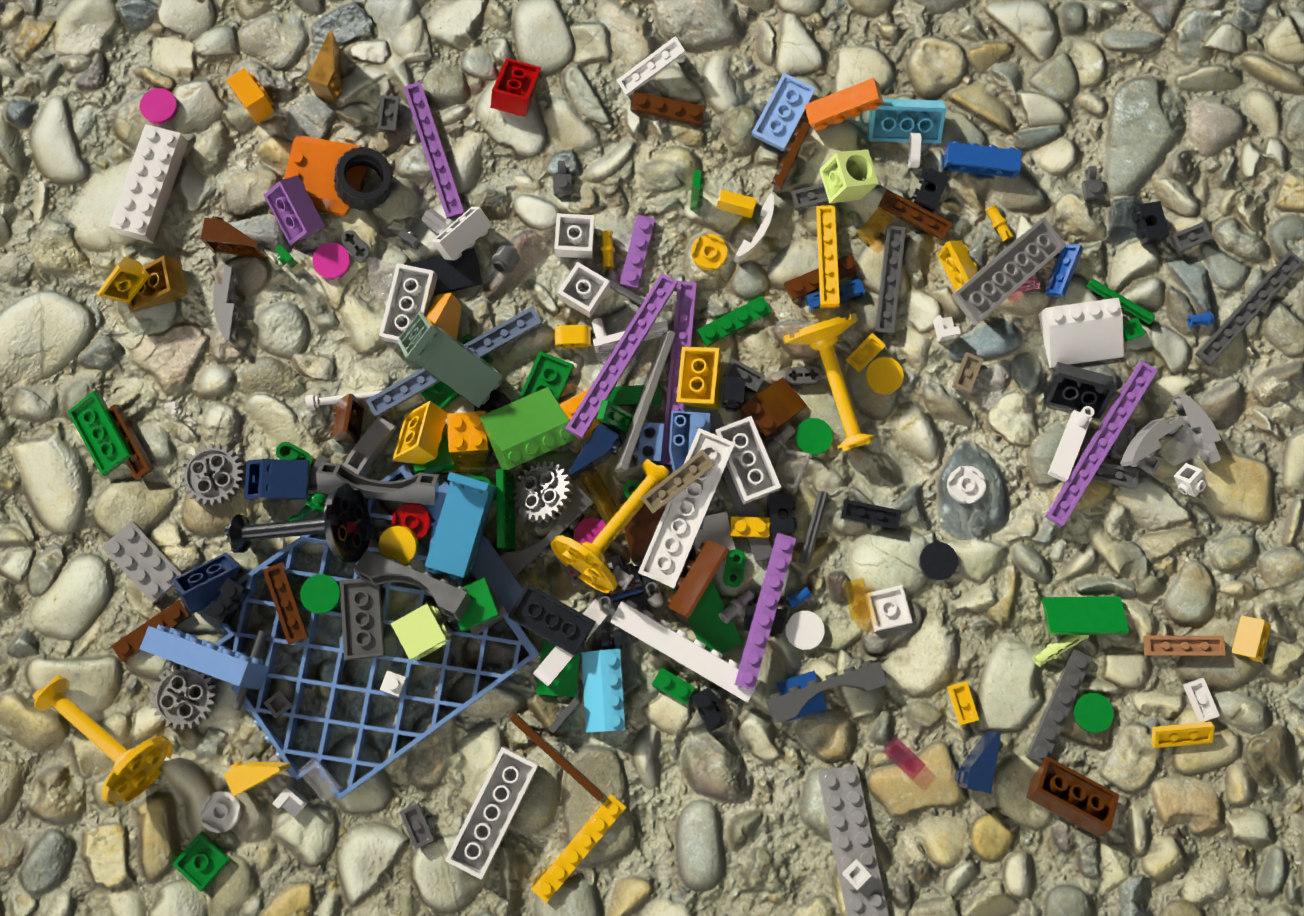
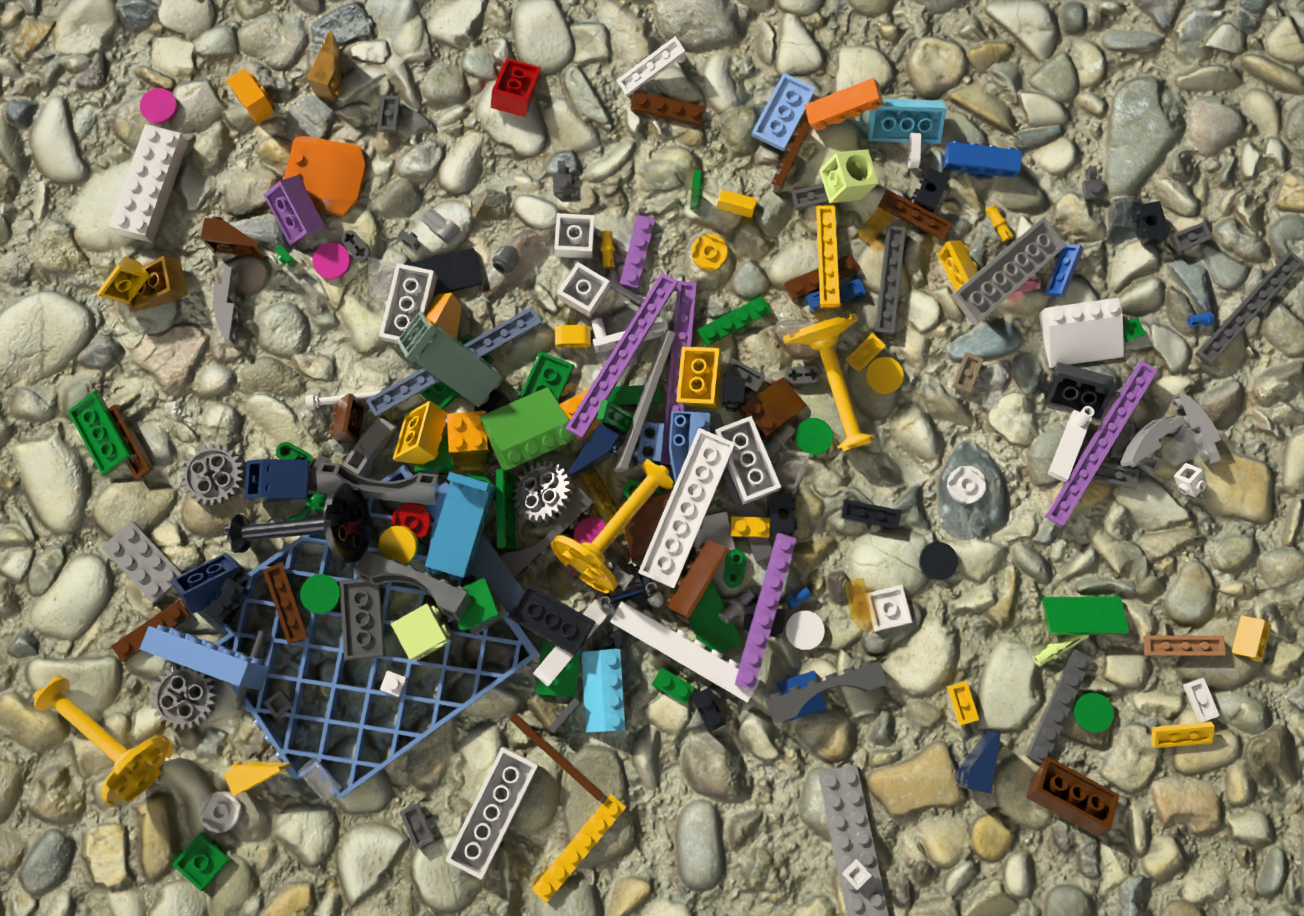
white panel [272,786,309,817] -> none
black tyre [334,147,393,211] -> none
medium lavender plate [403,81,464,219] -> none
white brick [432,207,492,260] -> none
dark tan plate [641,449,715,514] -> none
white slope [734,193,774,263] -> none
dark grey axle [799,491,829,565] -> none
clear pink plate [882,736,926,780] -> none
white panel [933,315,961,342] -> none
green axle [1086,279,1155,324] -> none

